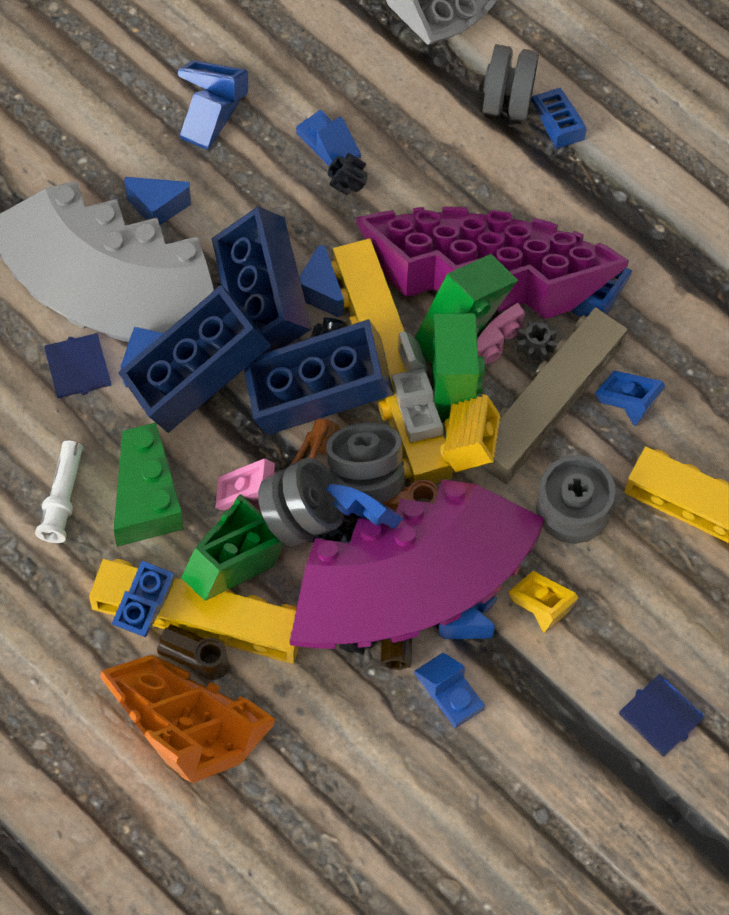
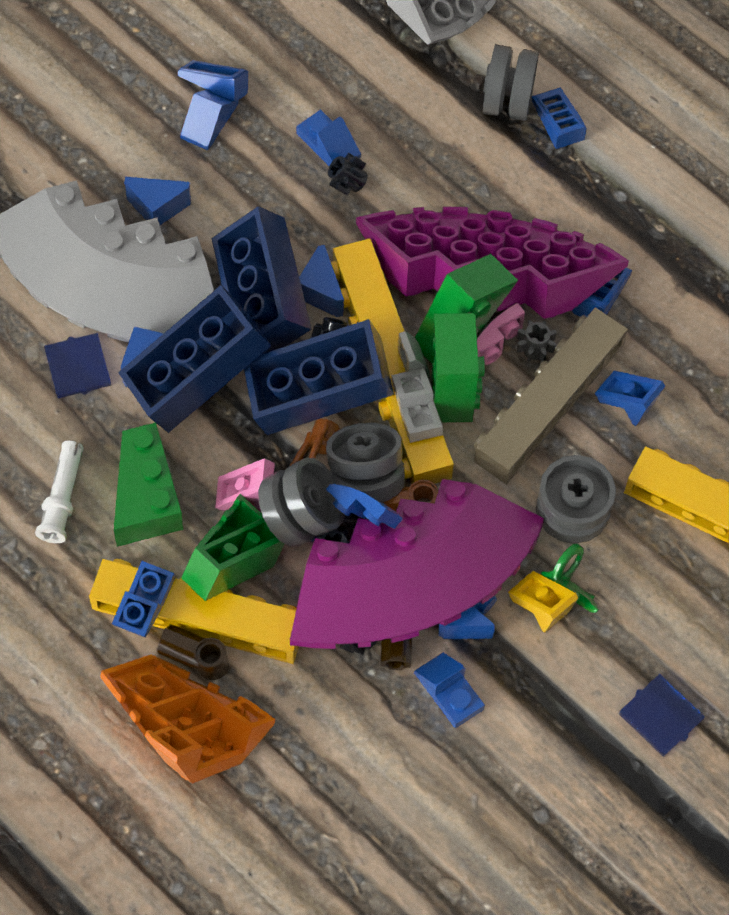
yellow brick [440,394,501,472] -> none
none -> green piece [540,543,599,613]

